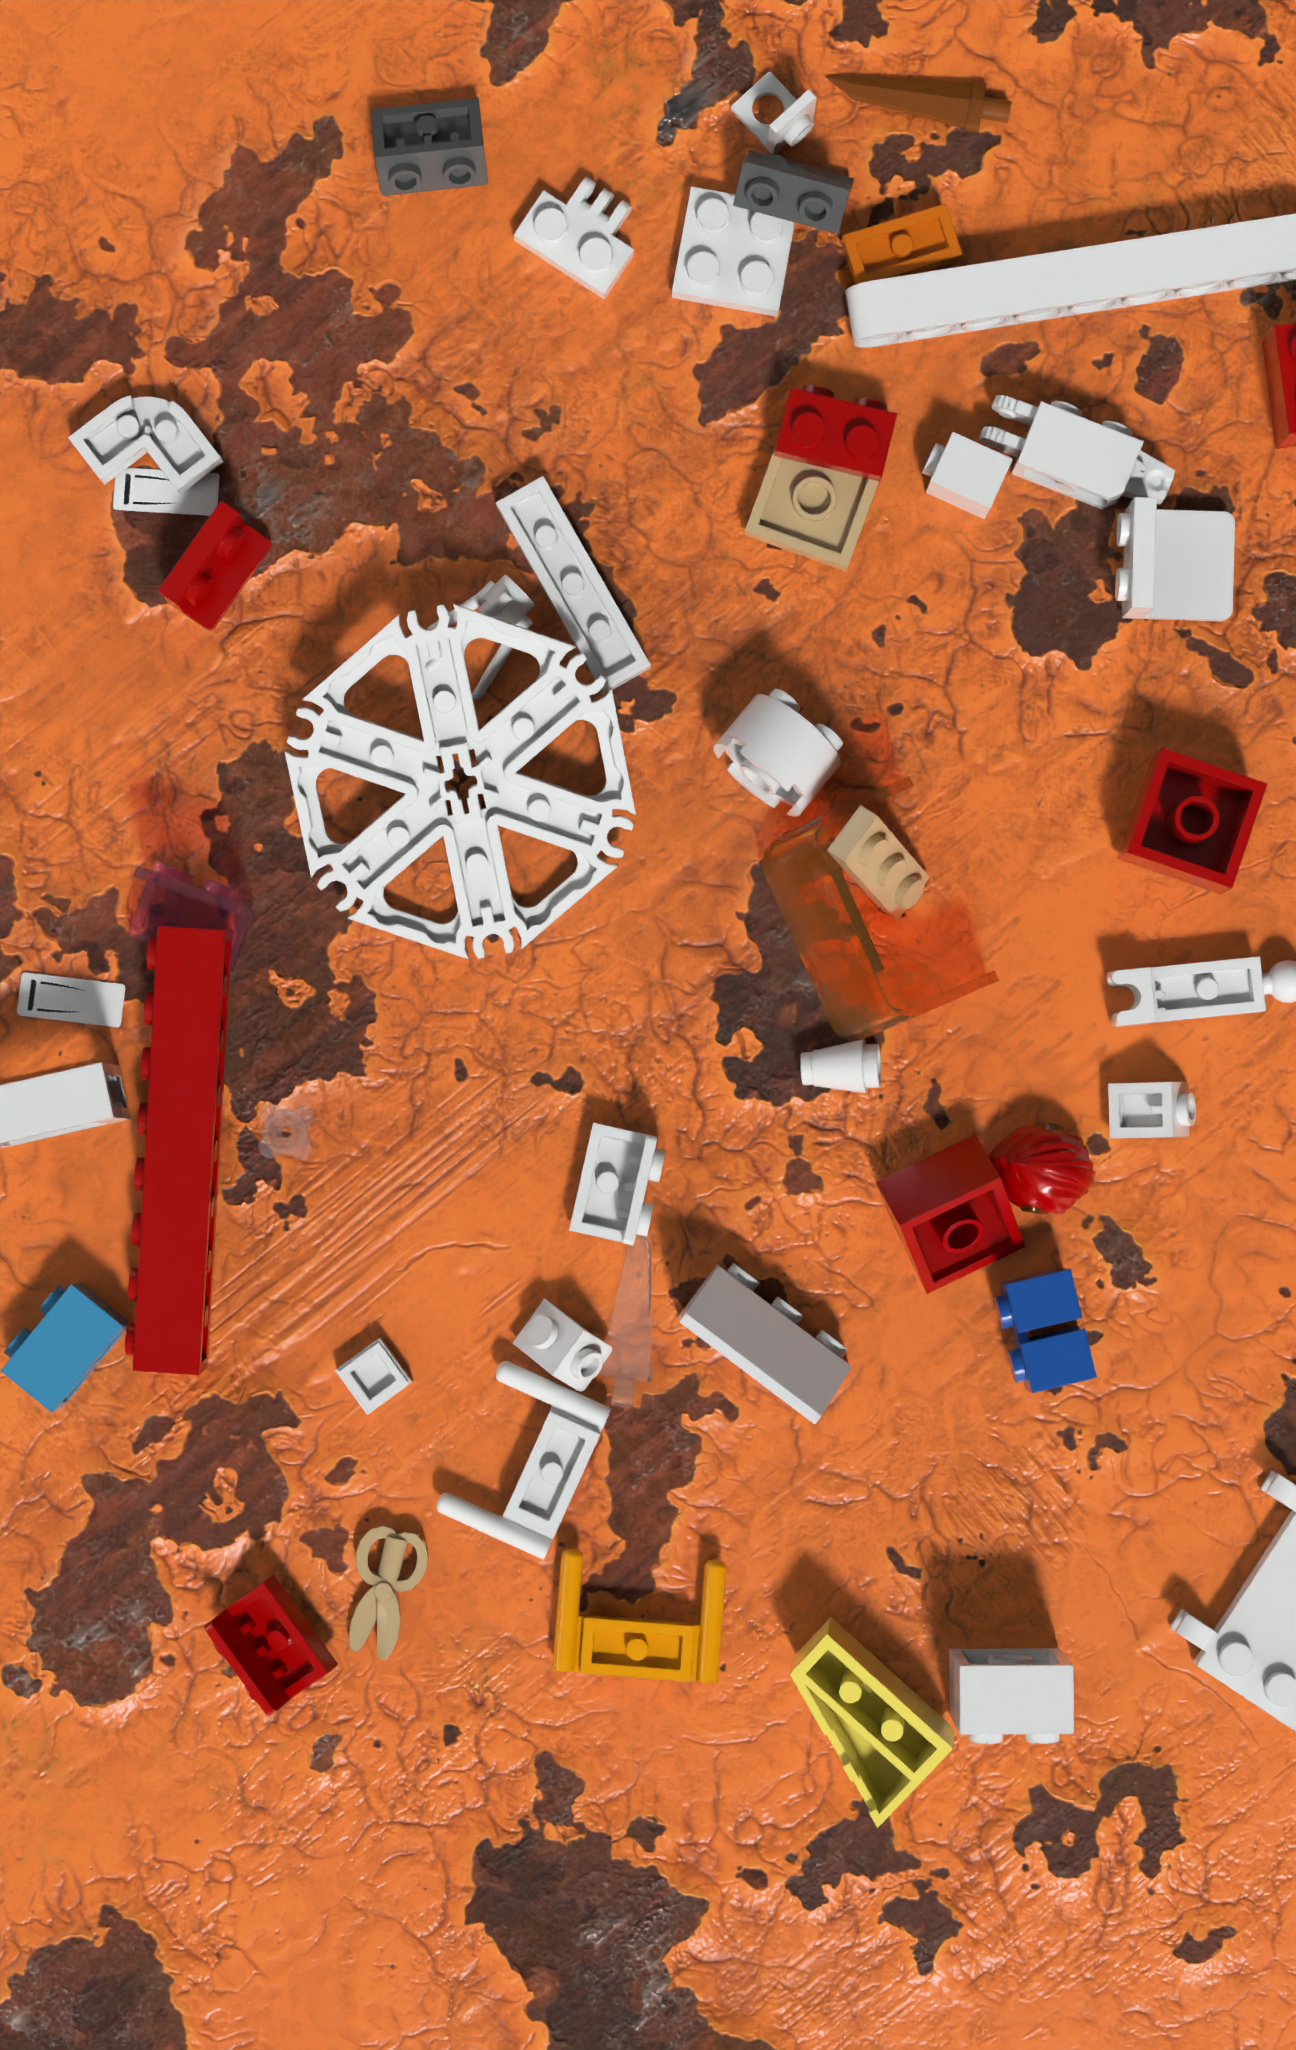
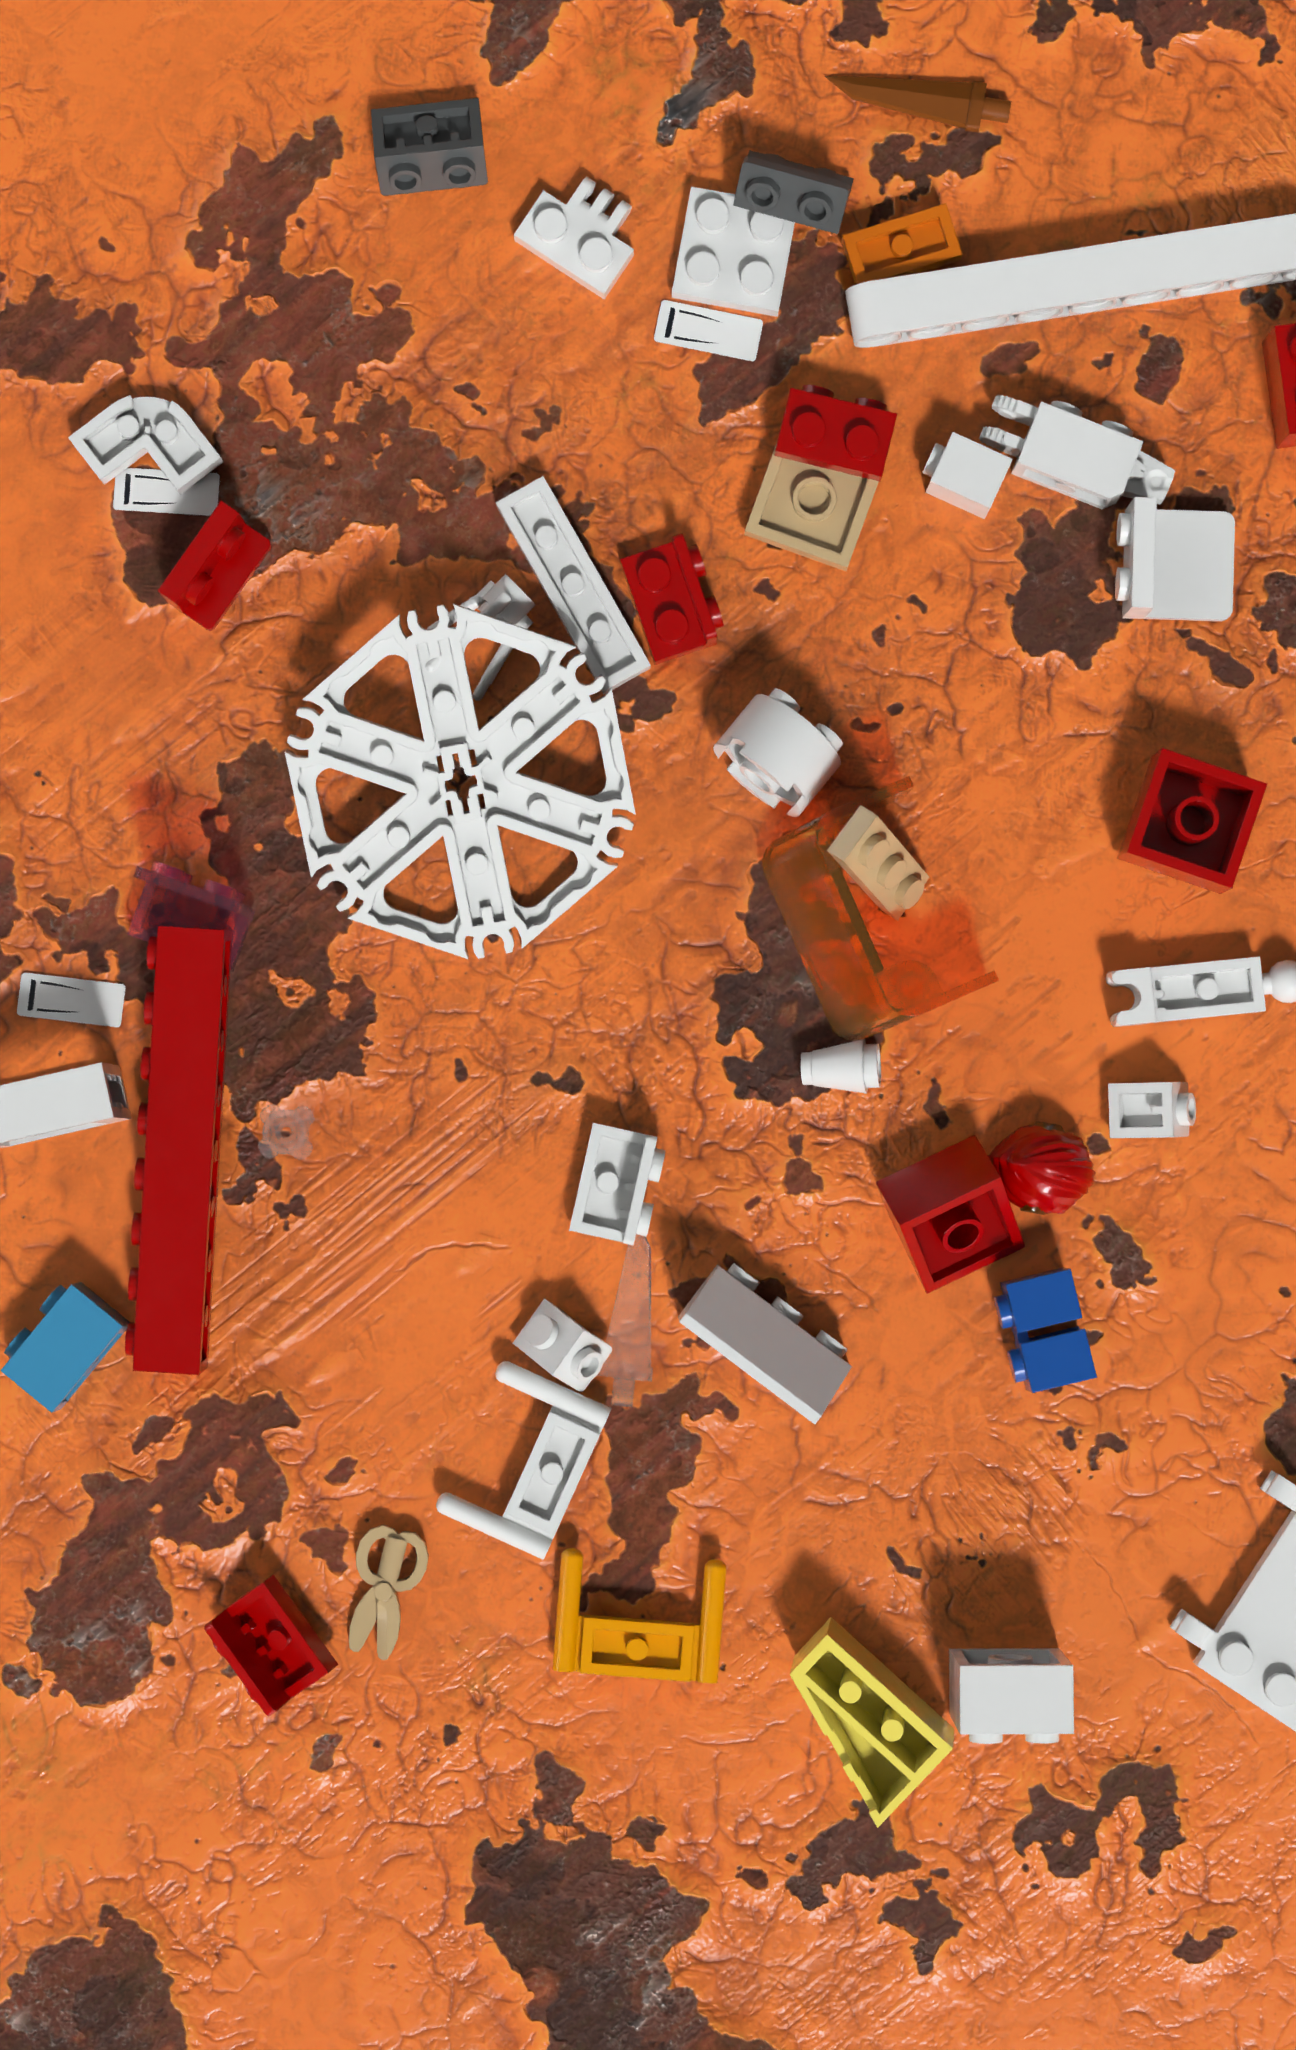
white tile [335,1337,413,1415] -> none
white bracket [731,72,817,154] -> none
none -> red bracket [620,533,724,665]
none -> white sticker [654,300,763,361]

